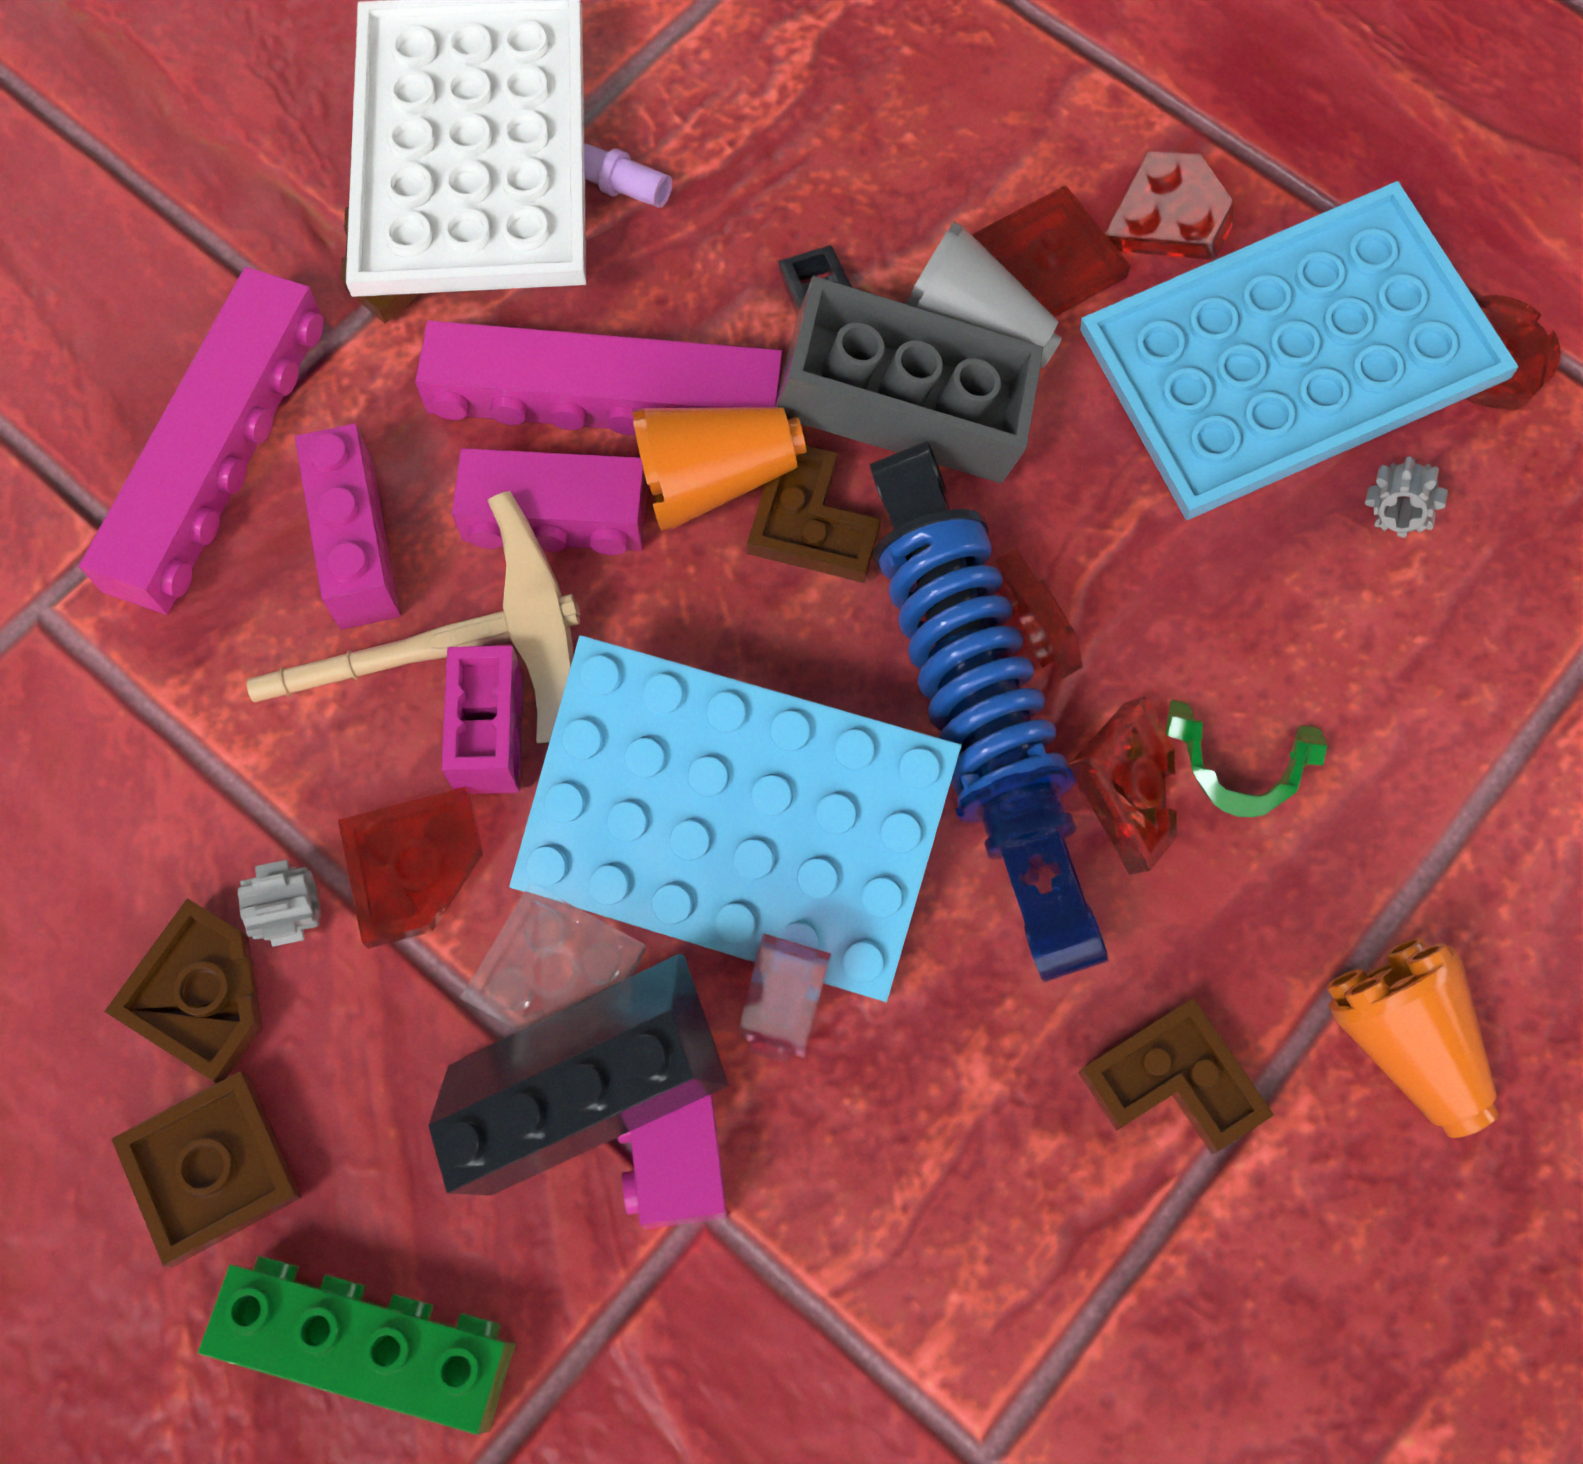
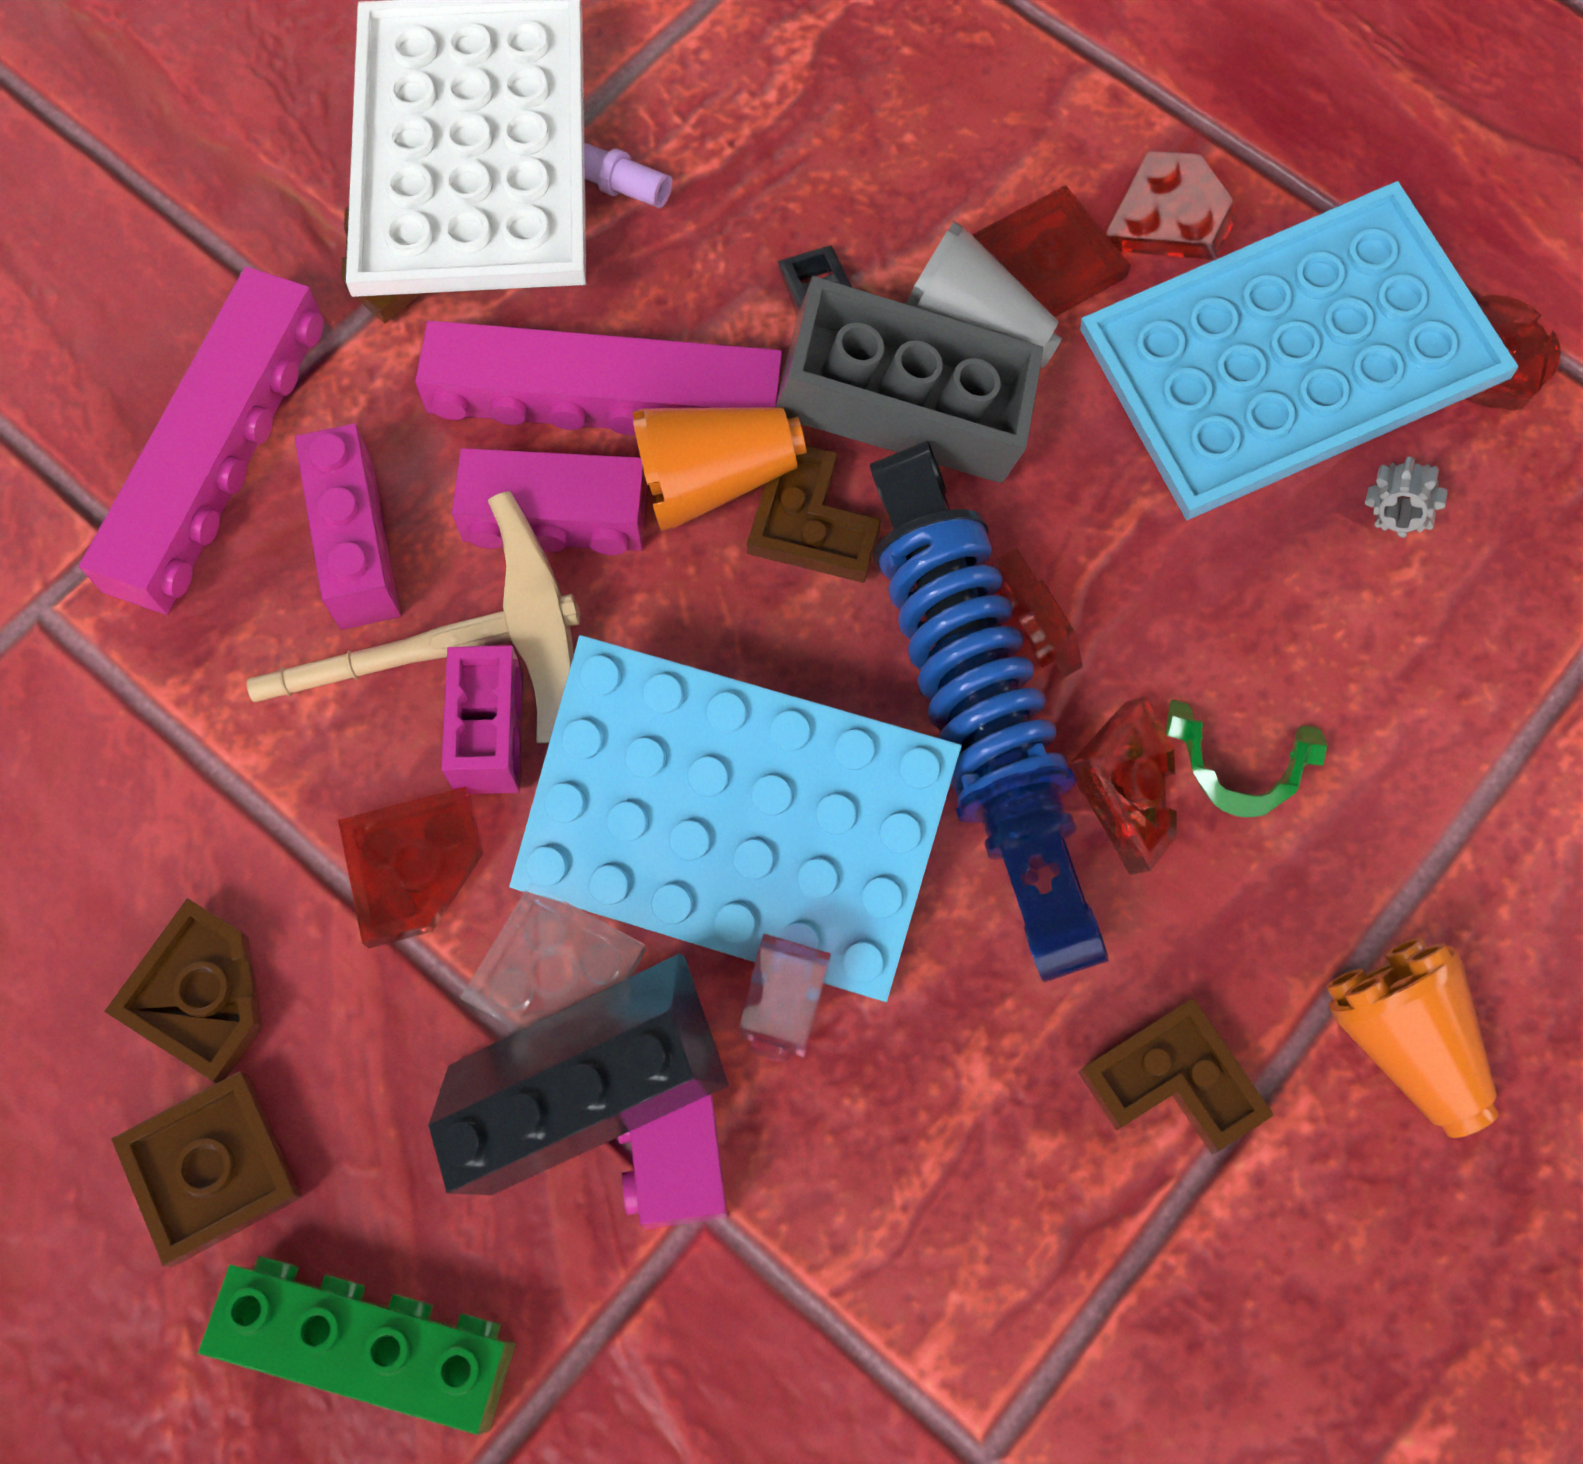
light grey gear [238,859,321,947] -> none

